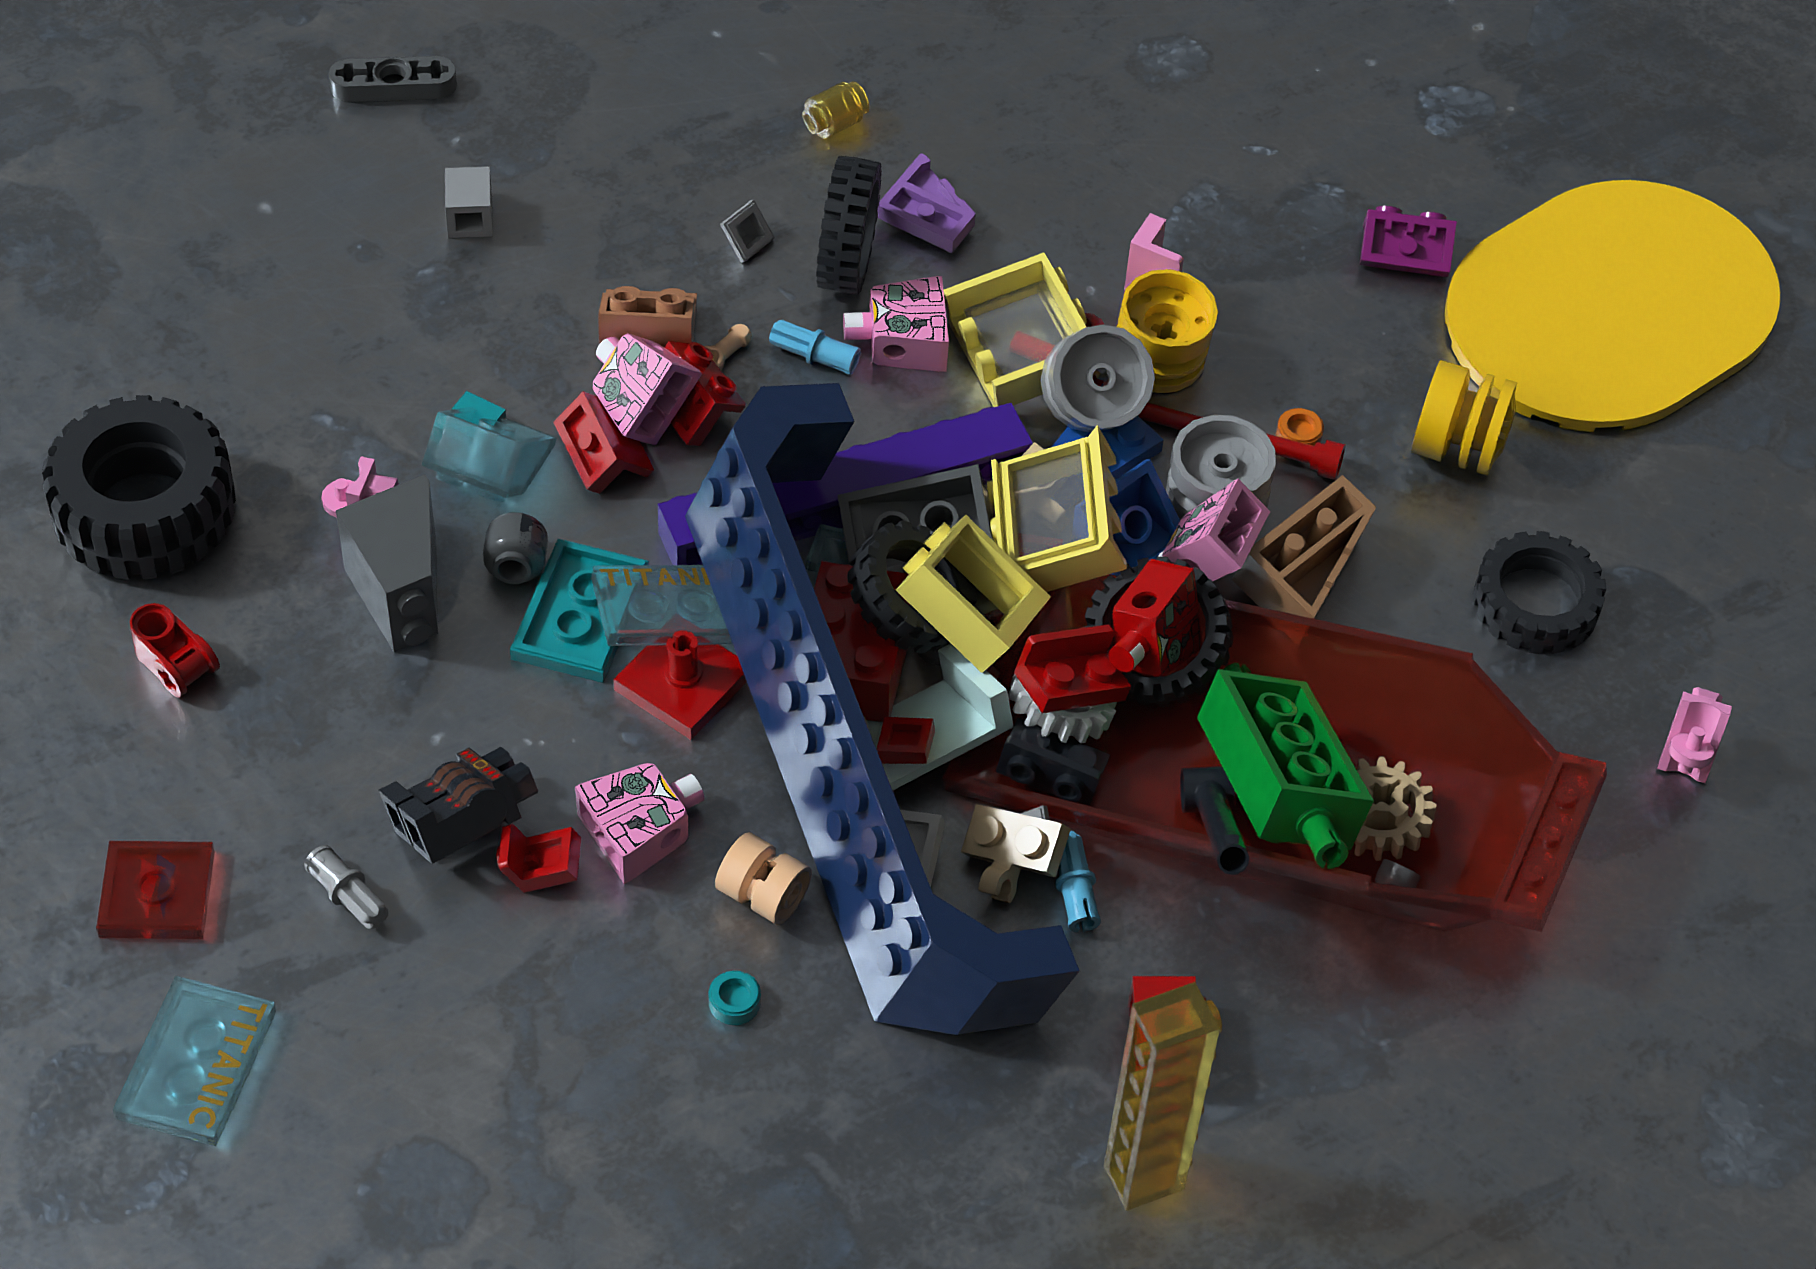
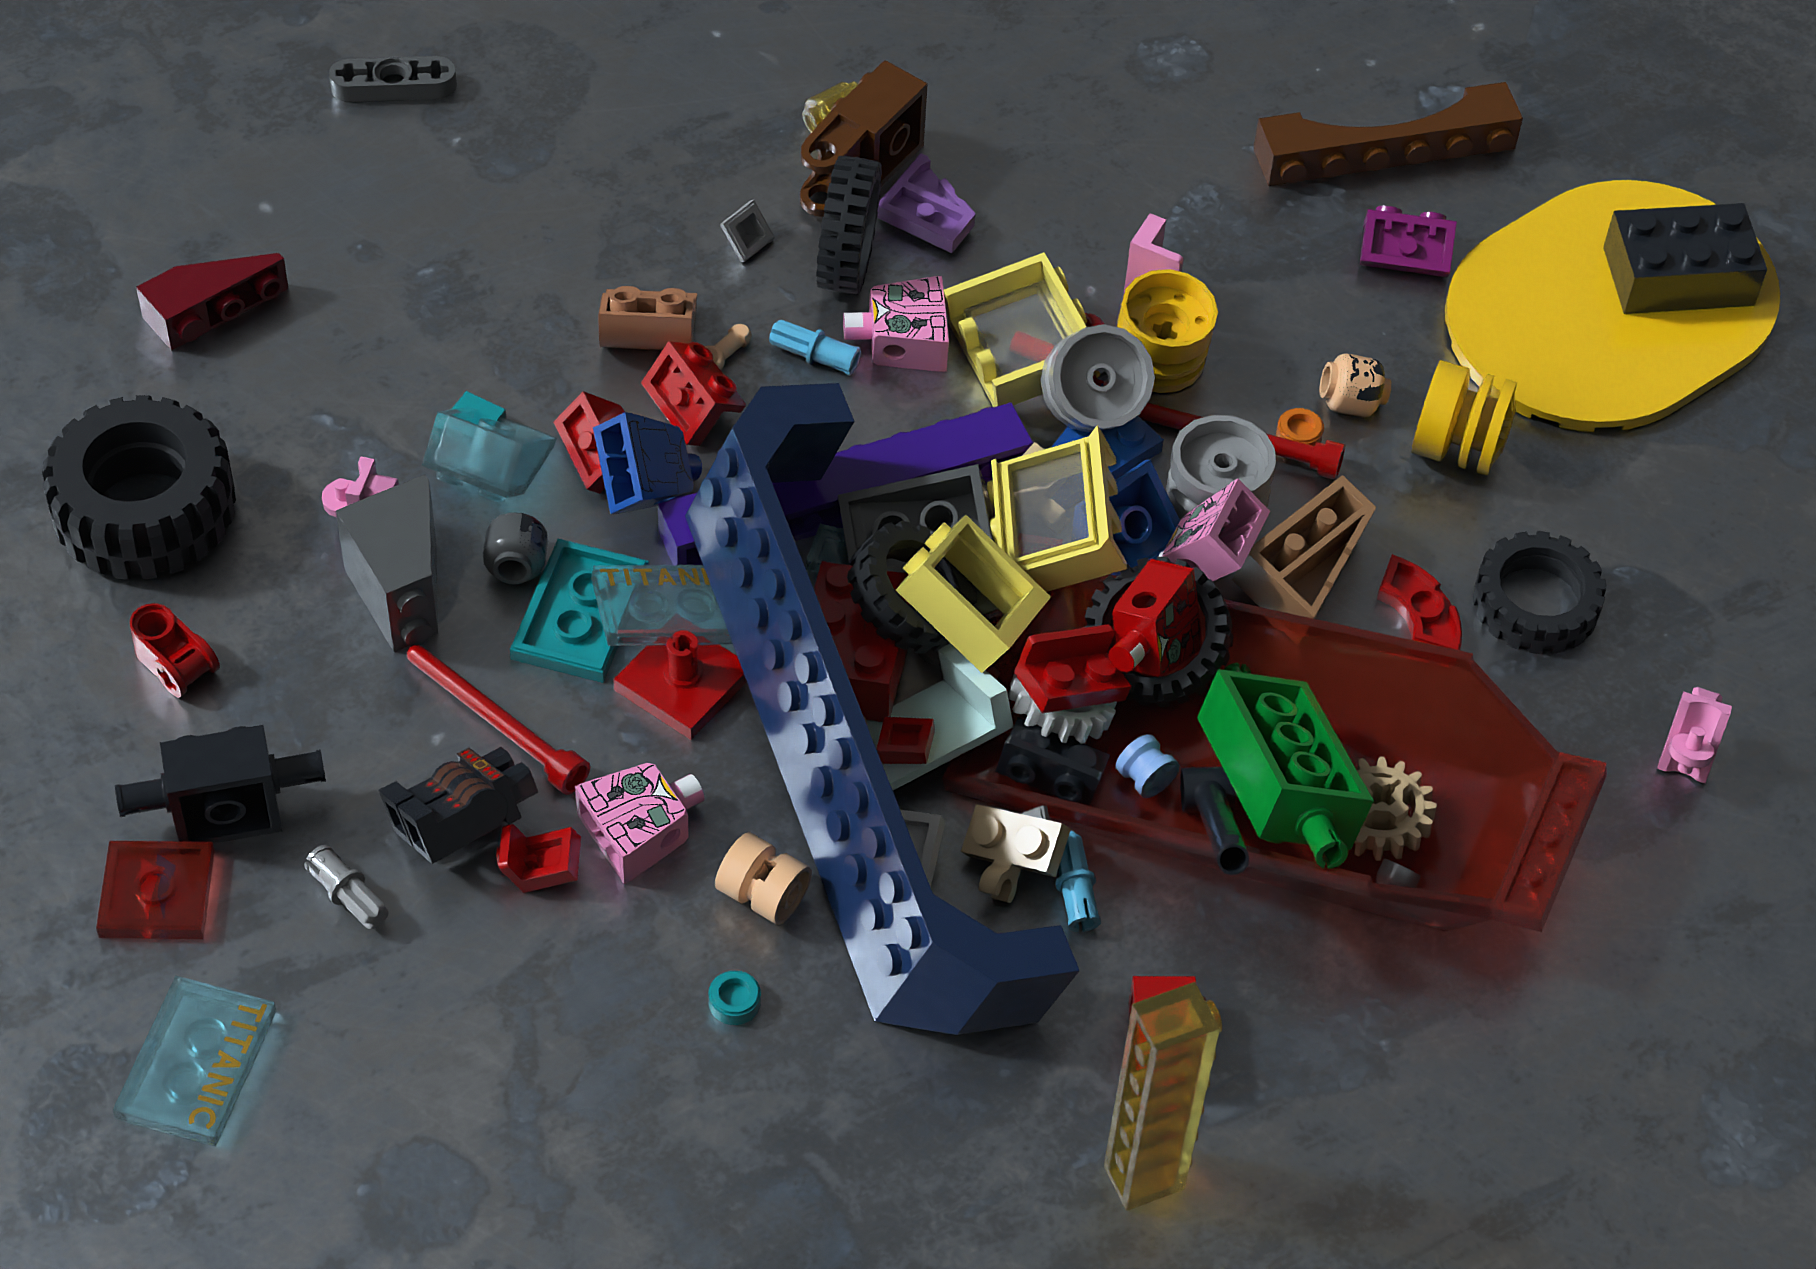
light grey brick [445,166,493,238] -> none
bright pink torso [593,333,703,446] -> none
none -> black brick [115,725,326,850]
none -> dark red slope [136,253,289,351]
none -> red piece [407,645,591,795]
none -> blue torso [593,412,702,514]
none -> reddish brown brick [800,60,928,217]
none -> light blue wheel [1116,734,1180,798]
none -> reddish brown arch [1253,82,1523,186]
none -> light nougat head [1319,353,1391,418]
none -> red tile [1377,554,1462,664]
none -> black brick [1603,203,1767,314]

